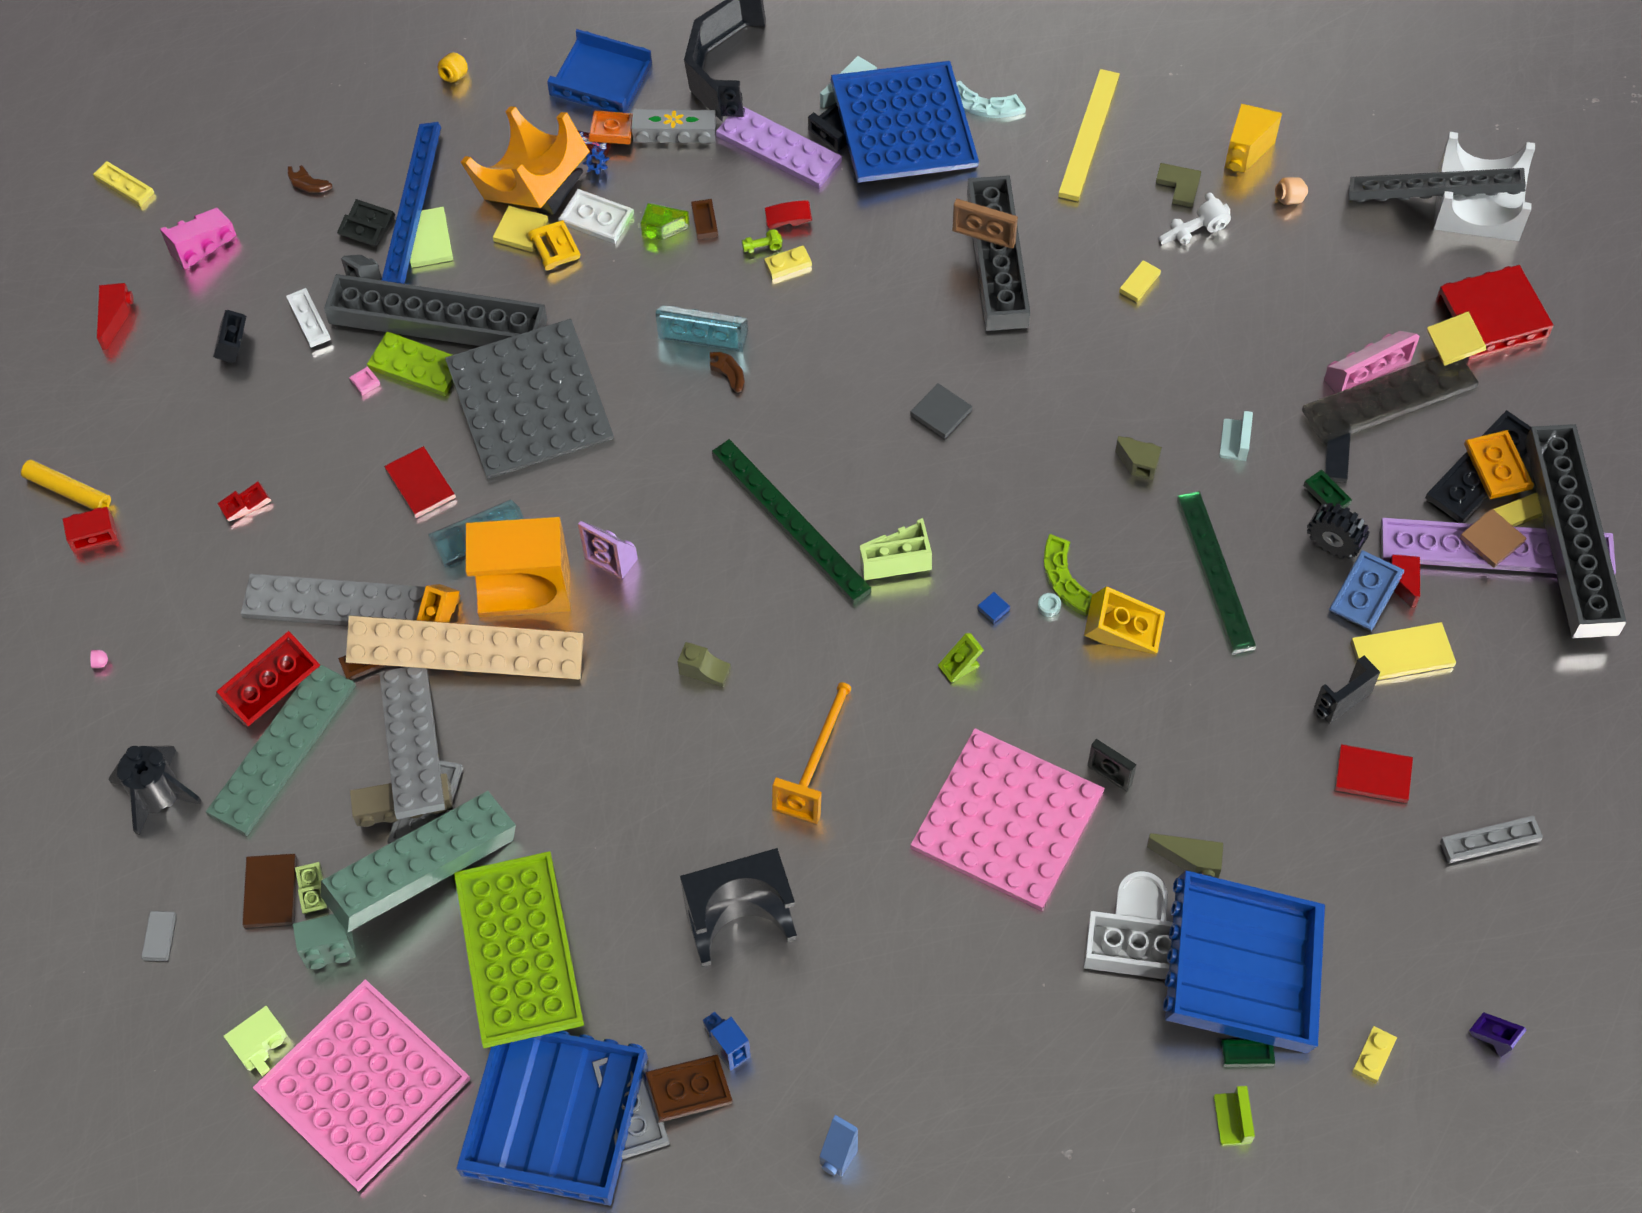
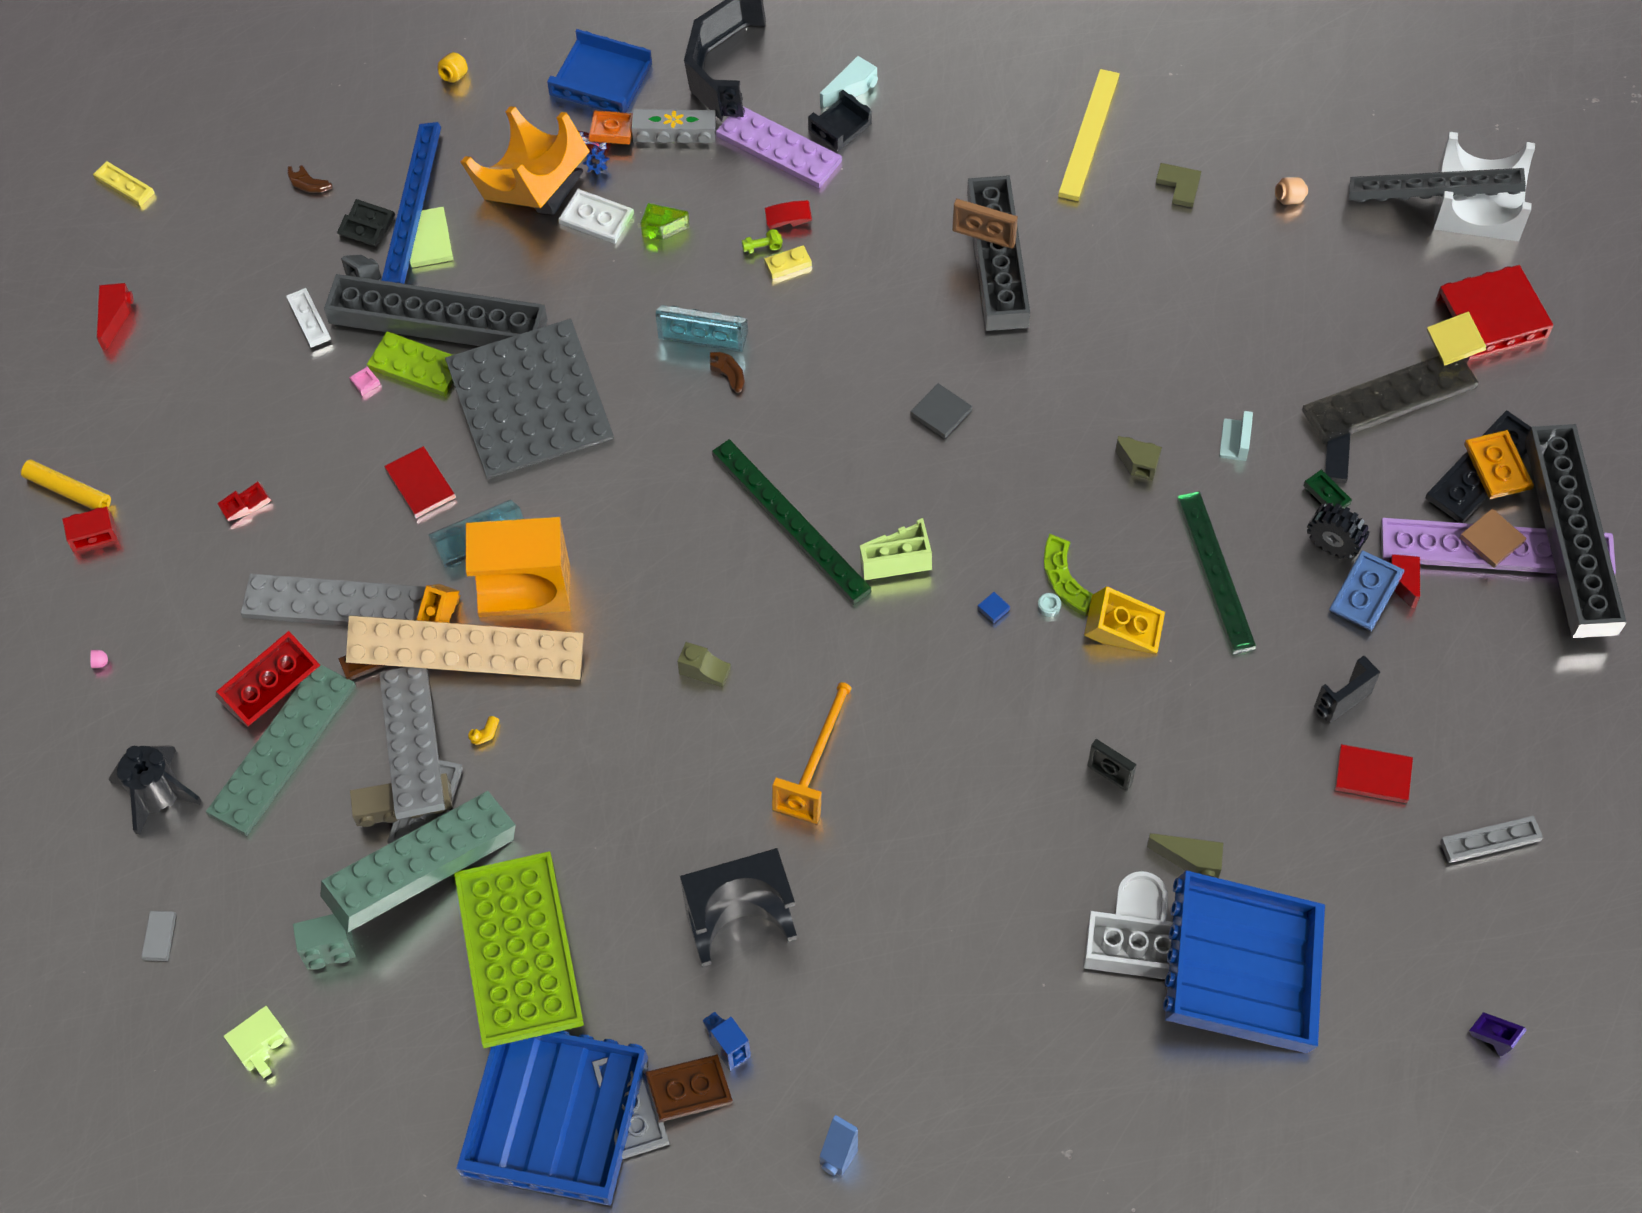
wedge [160,208,236,270] -> none
black brick [213,310,247,363] -> none
reddish brown tile [243,854,297,928] -> none
bright pink plate [253,979,471,1192] -> none
yellowish green slope [295,862,327,914] -> none
light yellow tile [493,205,548,252] -> none
yellow plate [528,220,580,270] -> none
lavender slope [578,521,638,579] -> none
reddish brown tile [691,199,718,240] -> none
blue plate [830,61,979,183] -> none
bright pink plate [910,728,1104,911] -> none
lime slope [938,633,984,682] -> none
light aqua tile [956,81,1026,118] -> none
light yellow tile [1119,260,1161,302] -> none
white piece [1159,192,1231,244] -> none
lime panel [1213,1086,1255,1146] -> none
dark green tile [1221,1039,1275,1067] -> none
yellow slope [1224,103,1282,173] -> none
bright pink slope [1324,331,1420,398] -> none
light yellow tile [1351,622,1456,680] -> none
light yellow plate [1352,1026,1397,1084] -> none
light yellow tile [1494,492,1543,527] -> none
none -> yellow arm [468,716,499,745]

